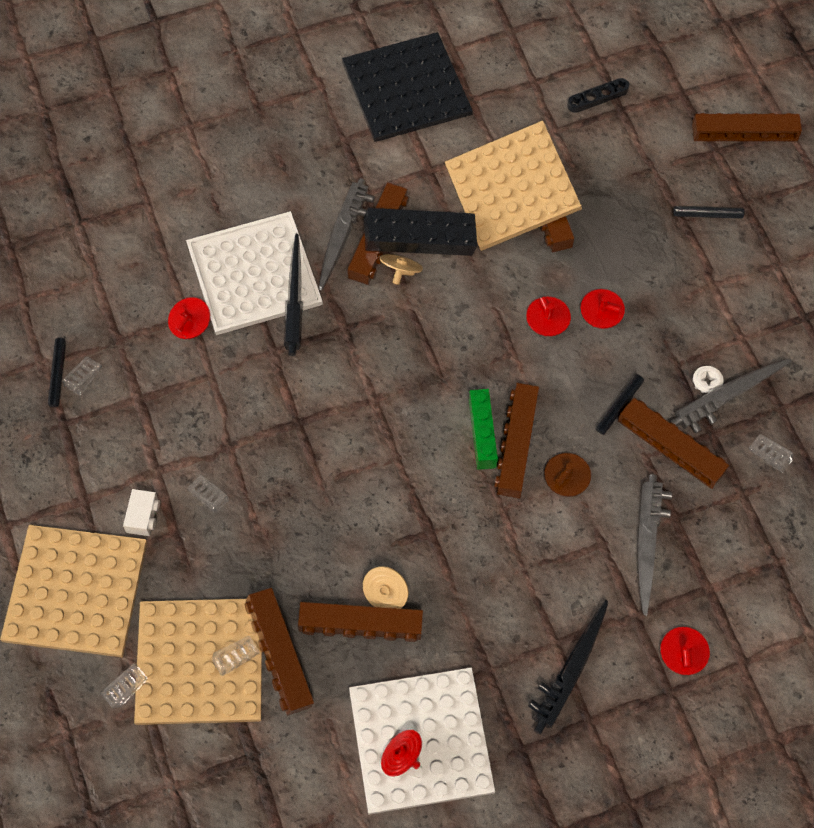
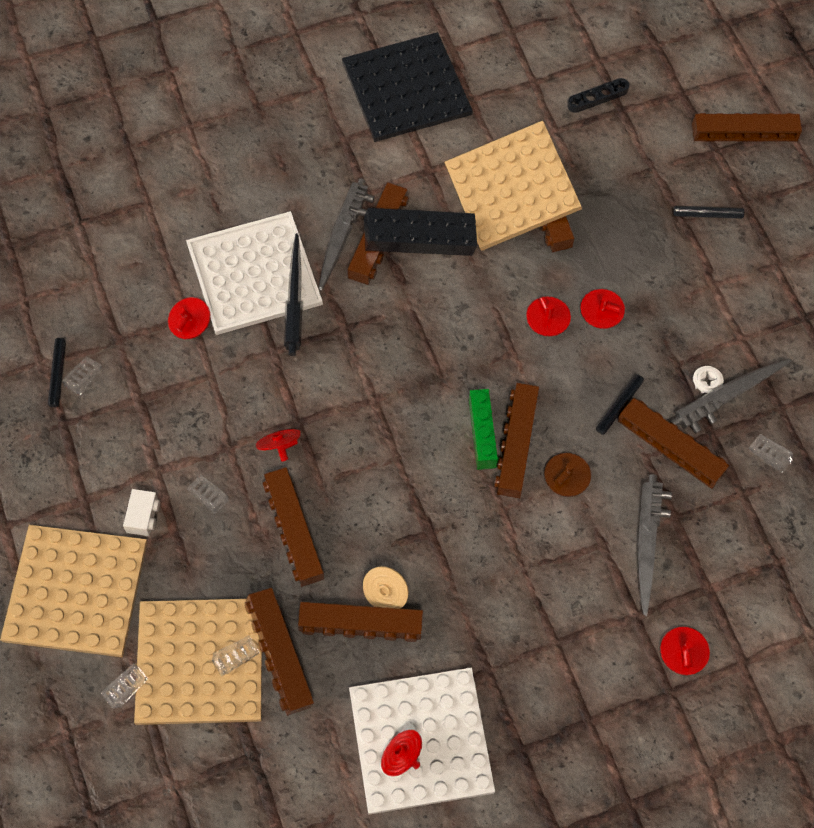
tan shield [380,254,423,285] -> none
black piece [528,600,608,735] -> none
none -> red shield [256,429,301,461]
none -> reddish brown brick [262,467,324,587]

